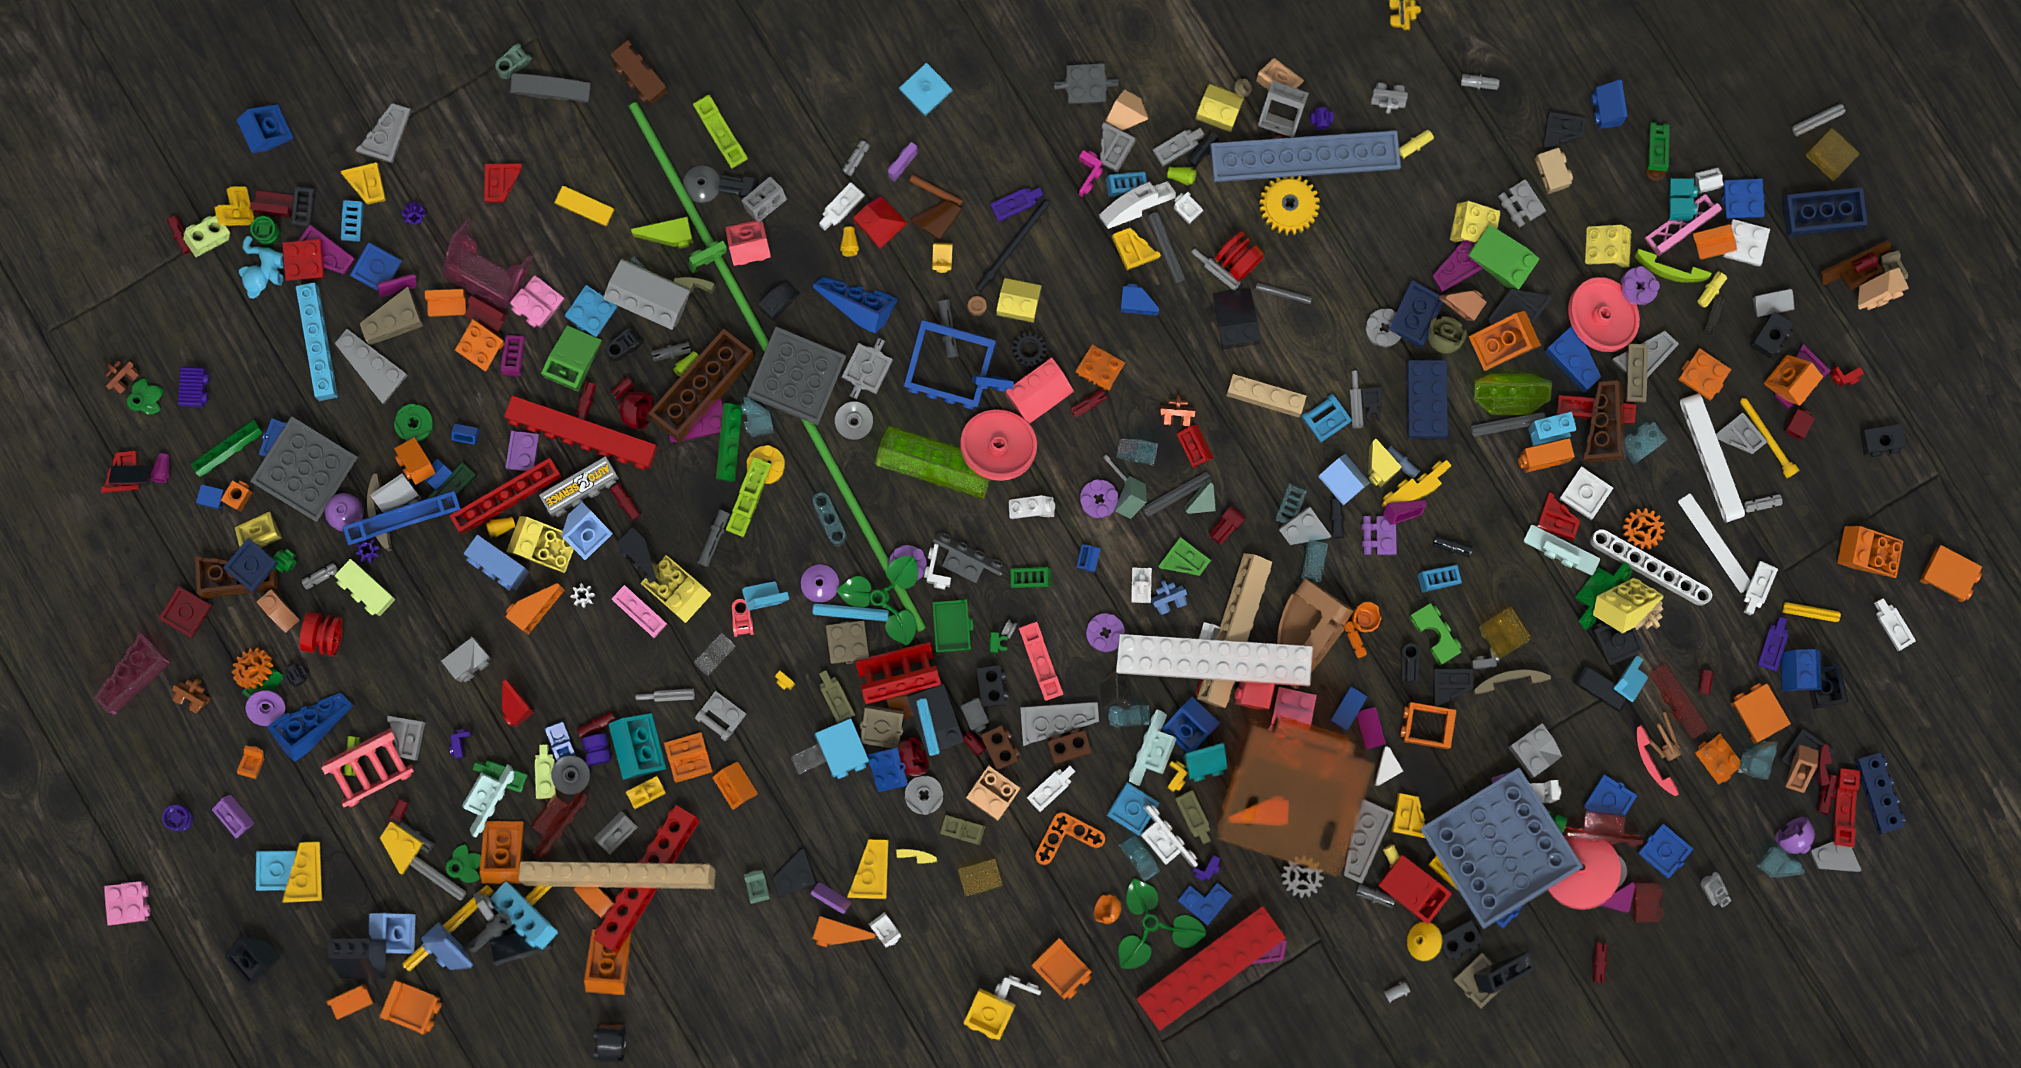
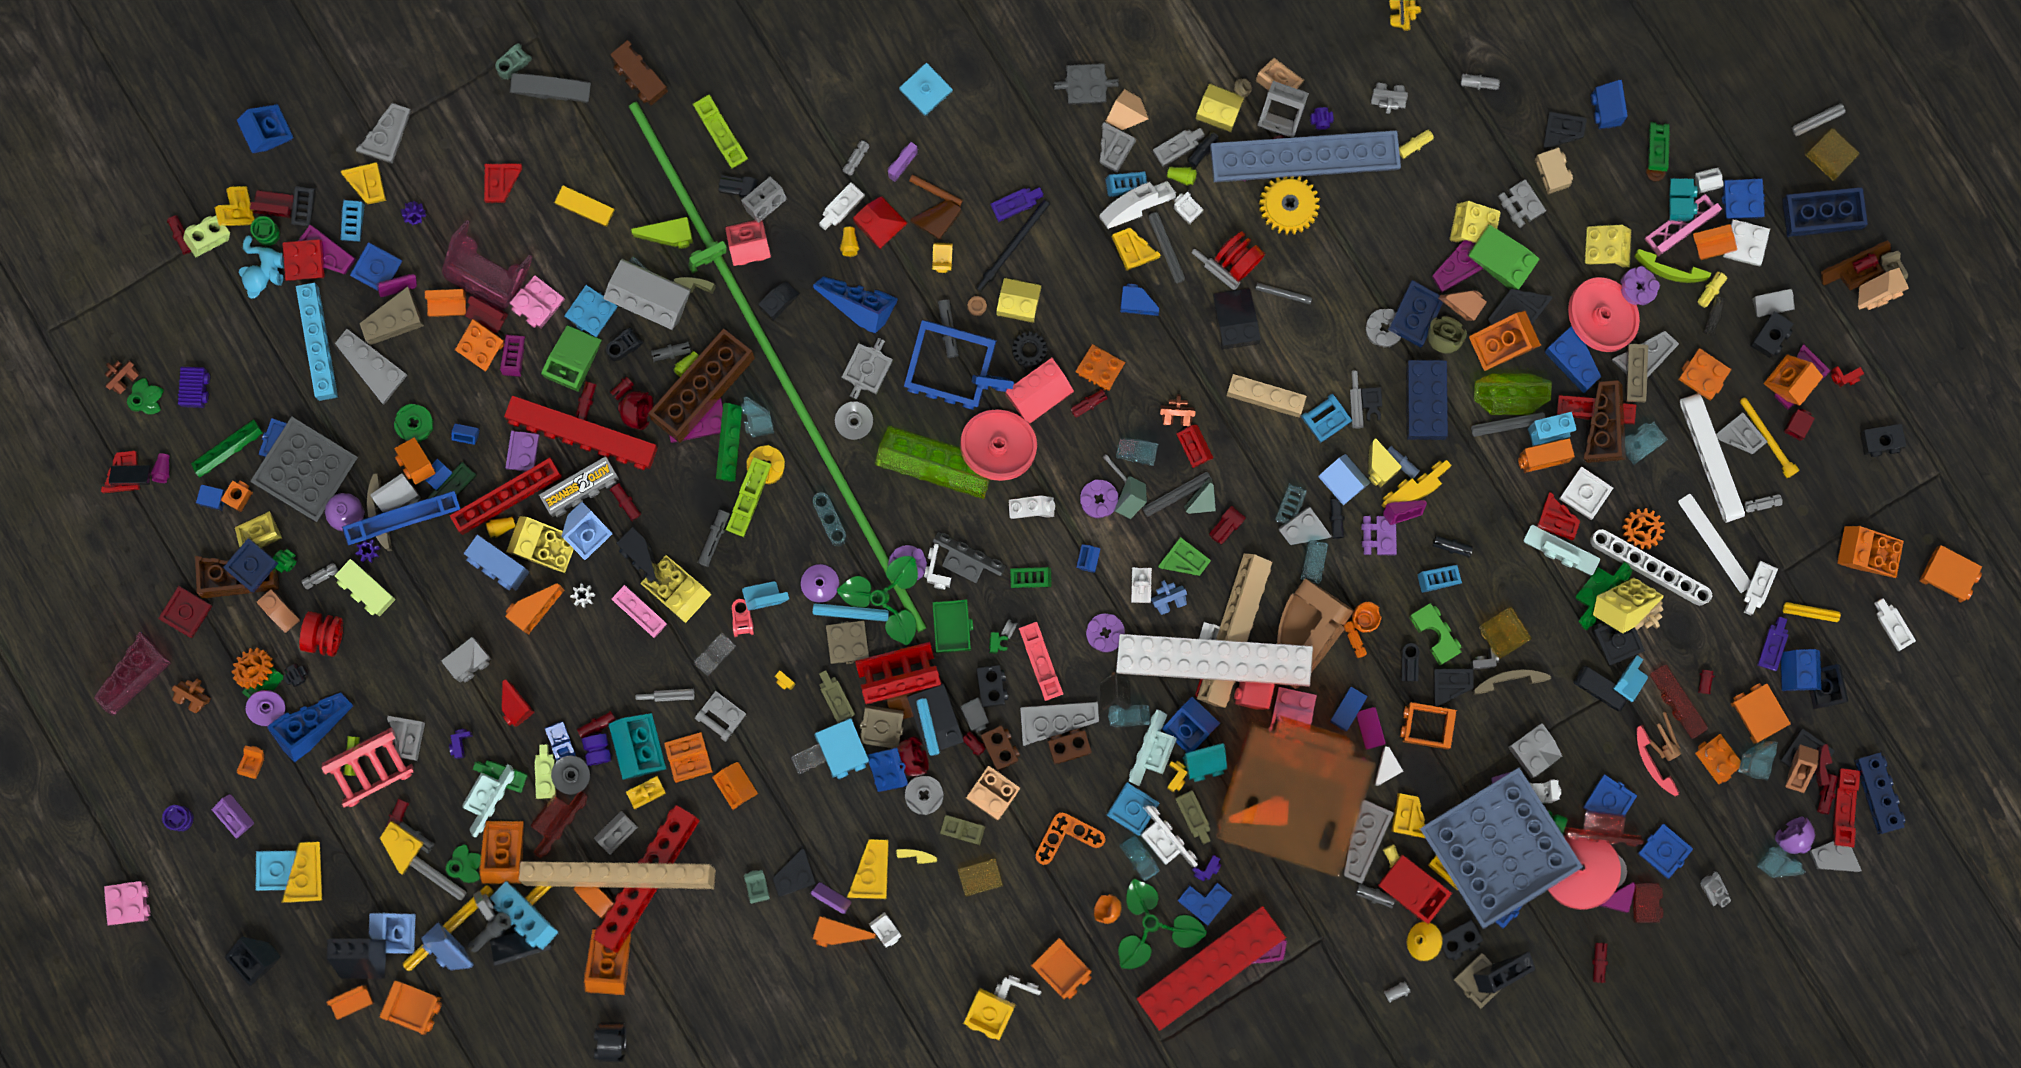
dark grey dish [683,166,720,203] -> none
dark grey plate [747,327,846,426] -> none
white hinge [1027,766,1075,812] -> none
dark pink bracket [1079,150,1104,197] -> none
light grey gear [1281,855,1324,898] -> none

